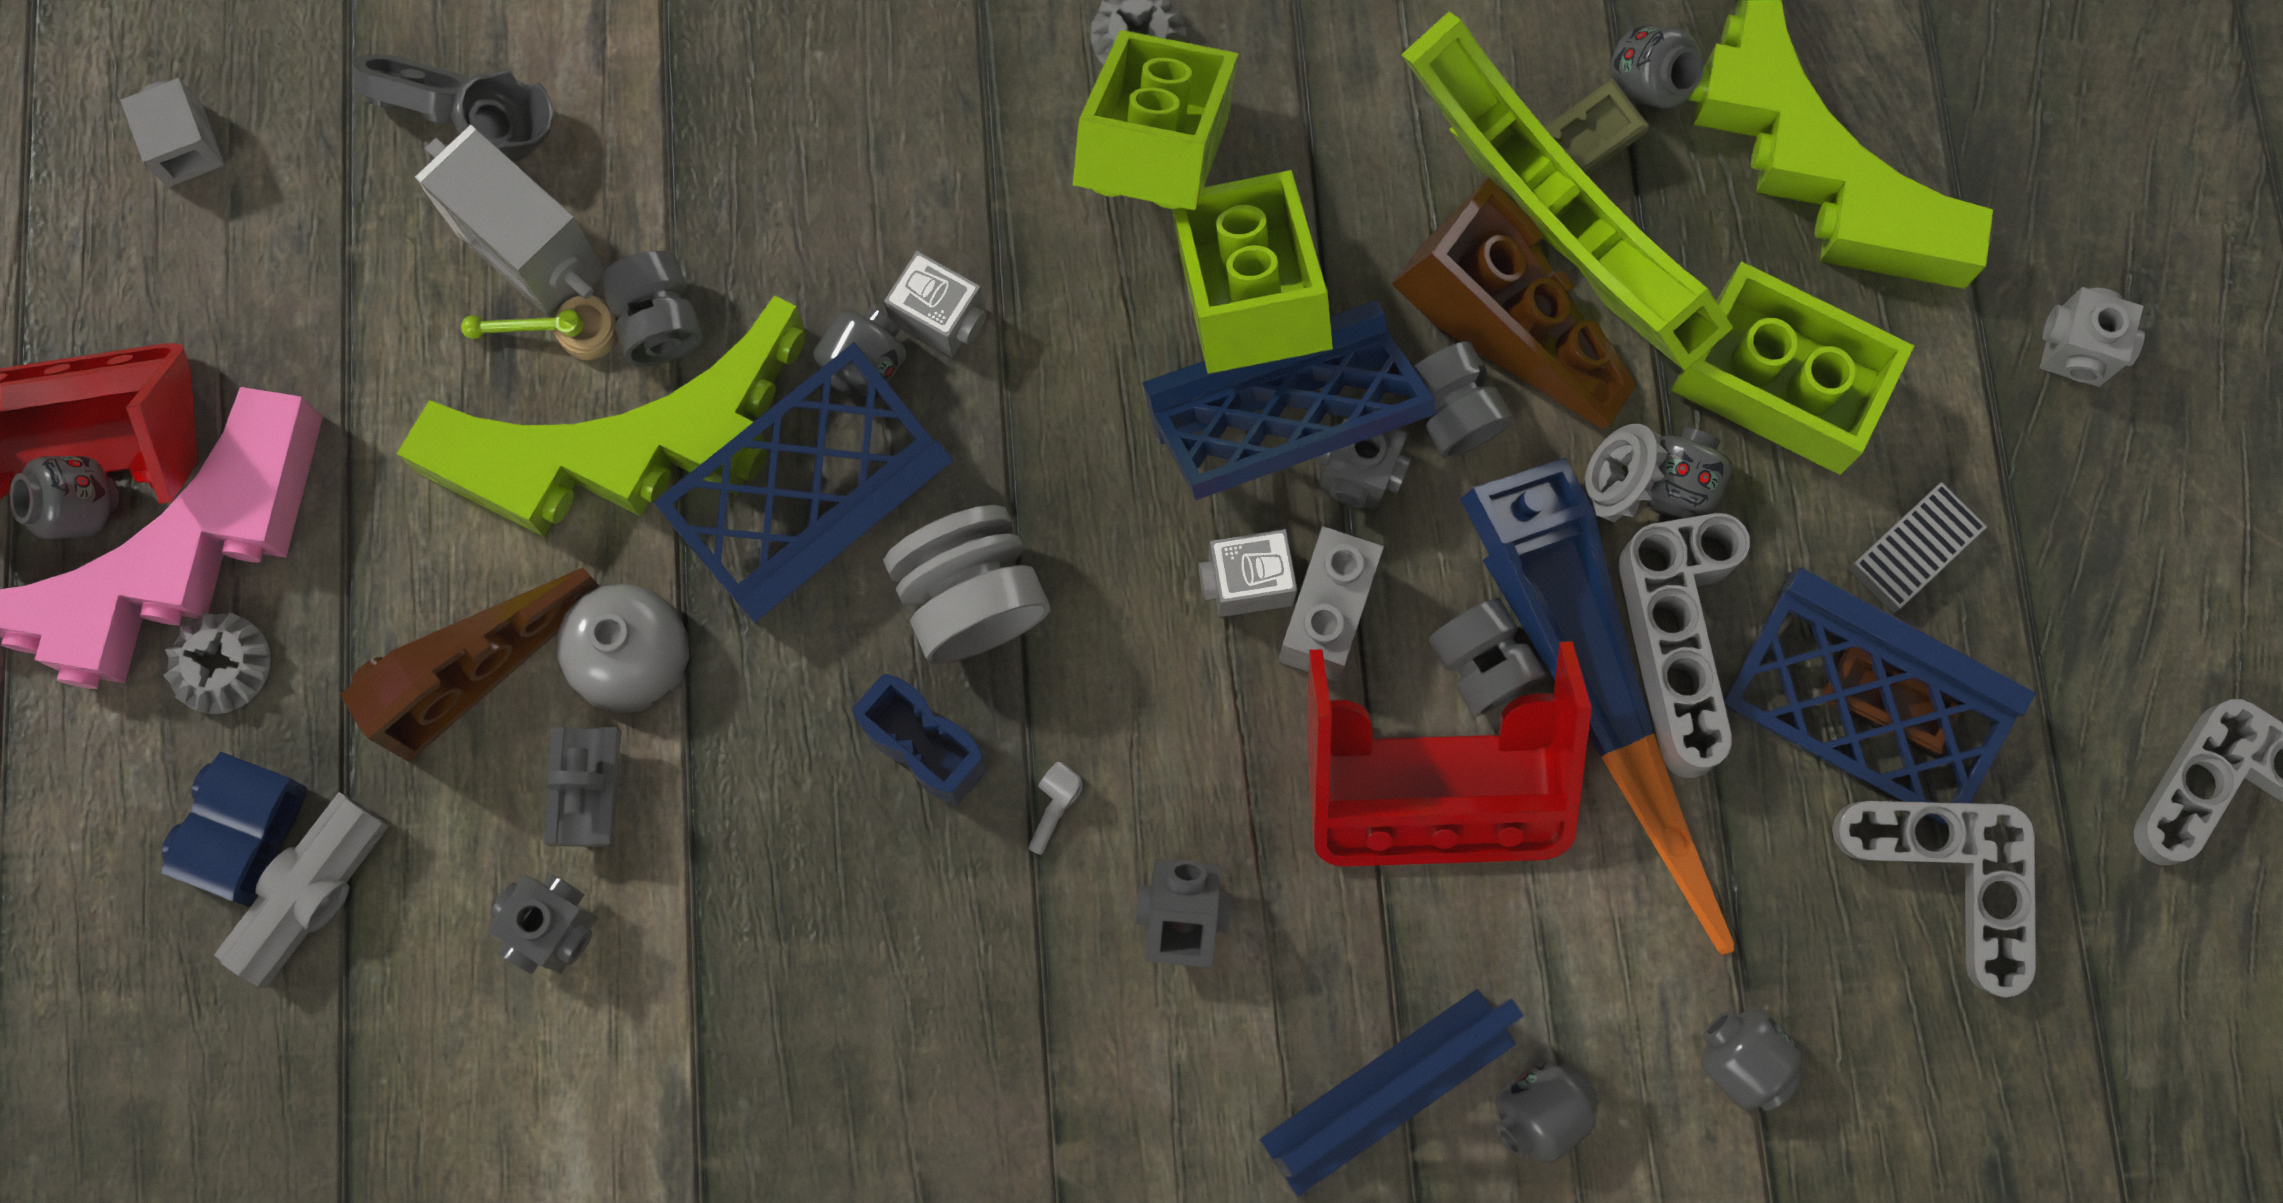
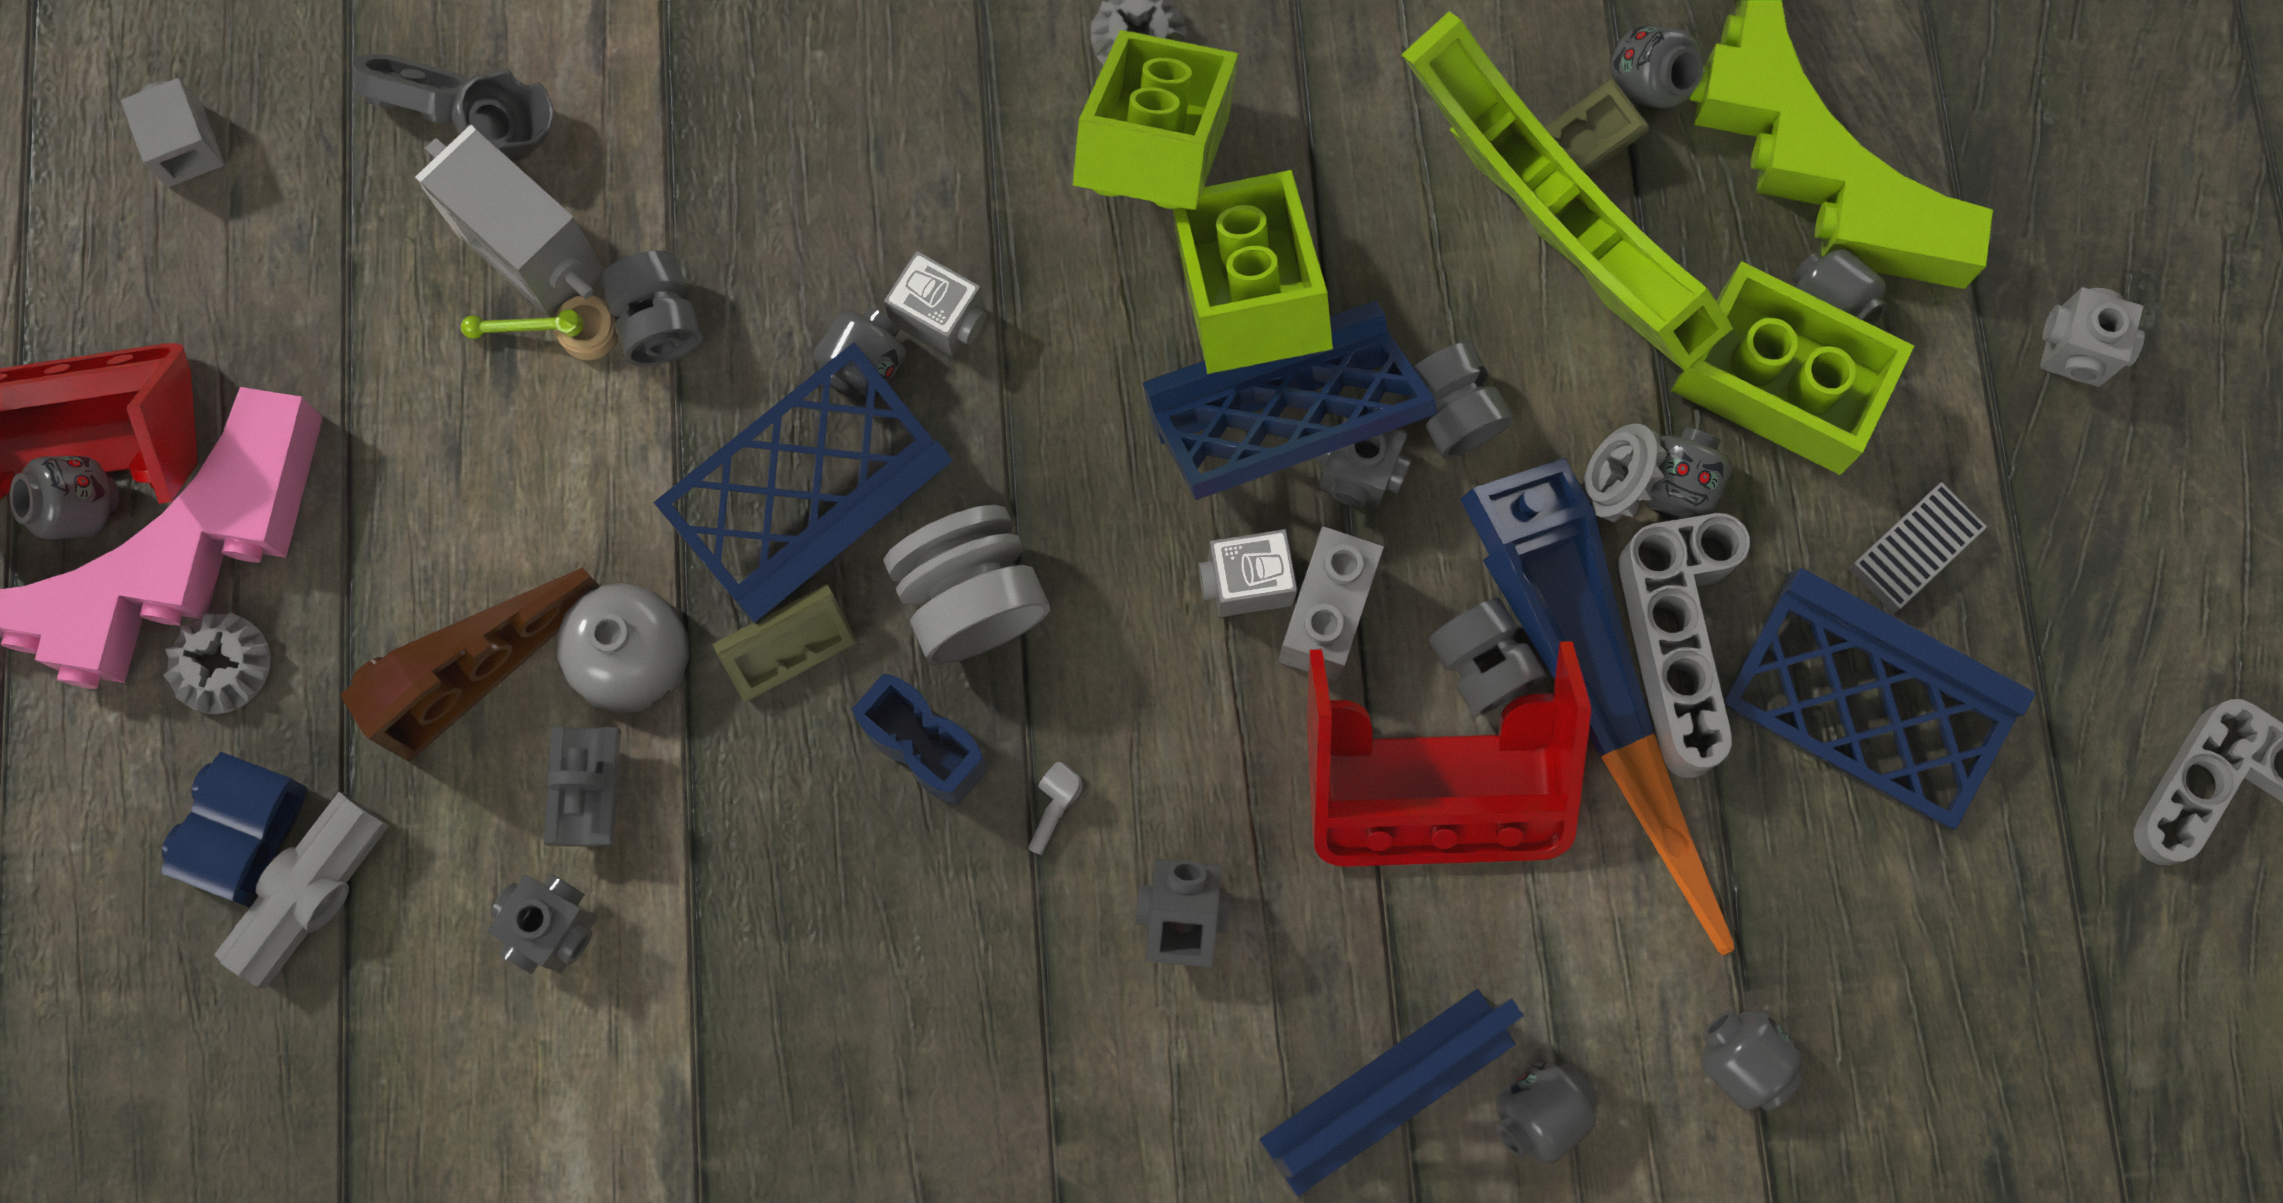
lime arch [396,295,806,537] -> none
reddish brown wedge [1392,178,1636,429] -> none
reddish brown tile [1820,647,1961,757] -> none
light grey beam [1832,801,2036,997] -> none
none -> olive plate [712,584,858,702]
none -> dark grey head [1792,249,1887,326]

